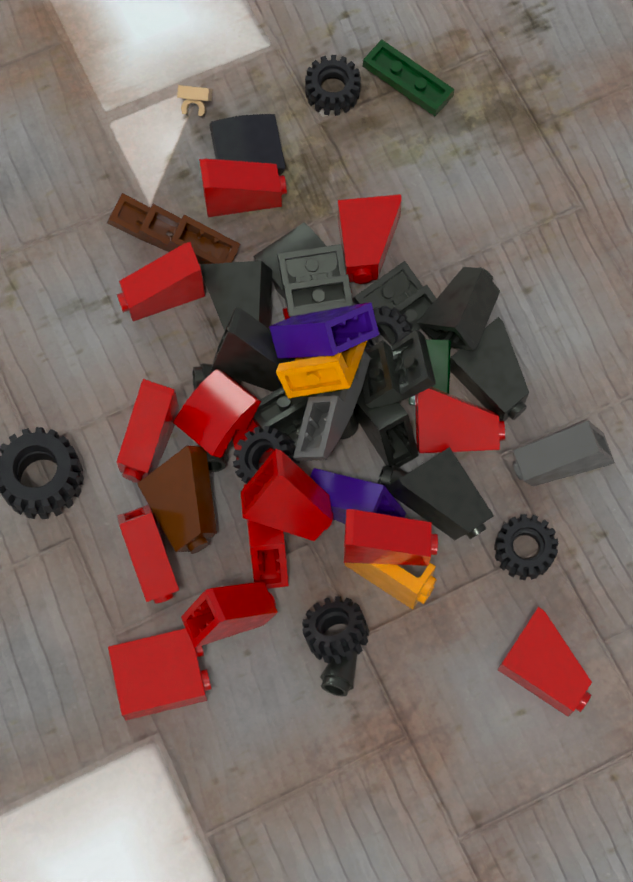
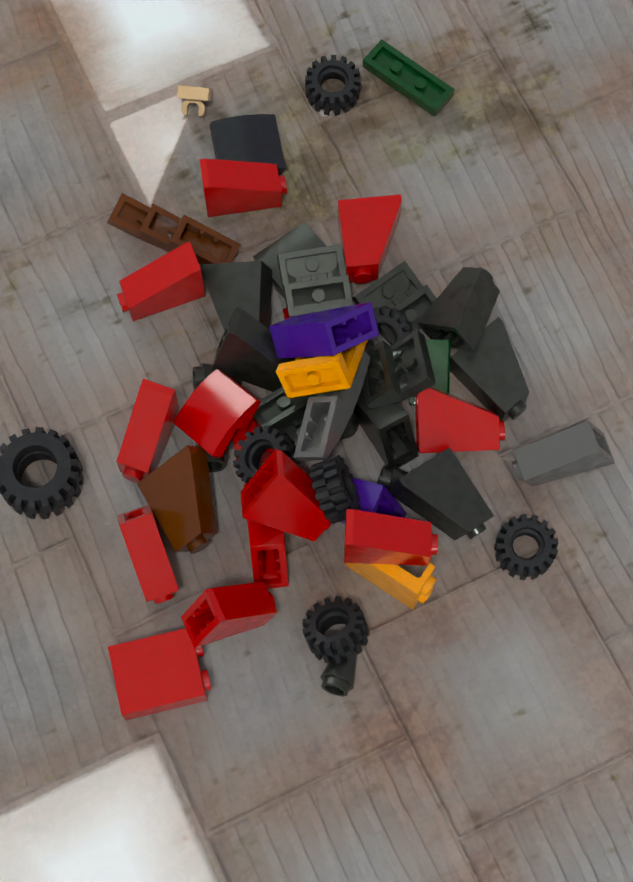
red slope [498,607,592,717] -> none
none -> black tyre [310,455,361,524]

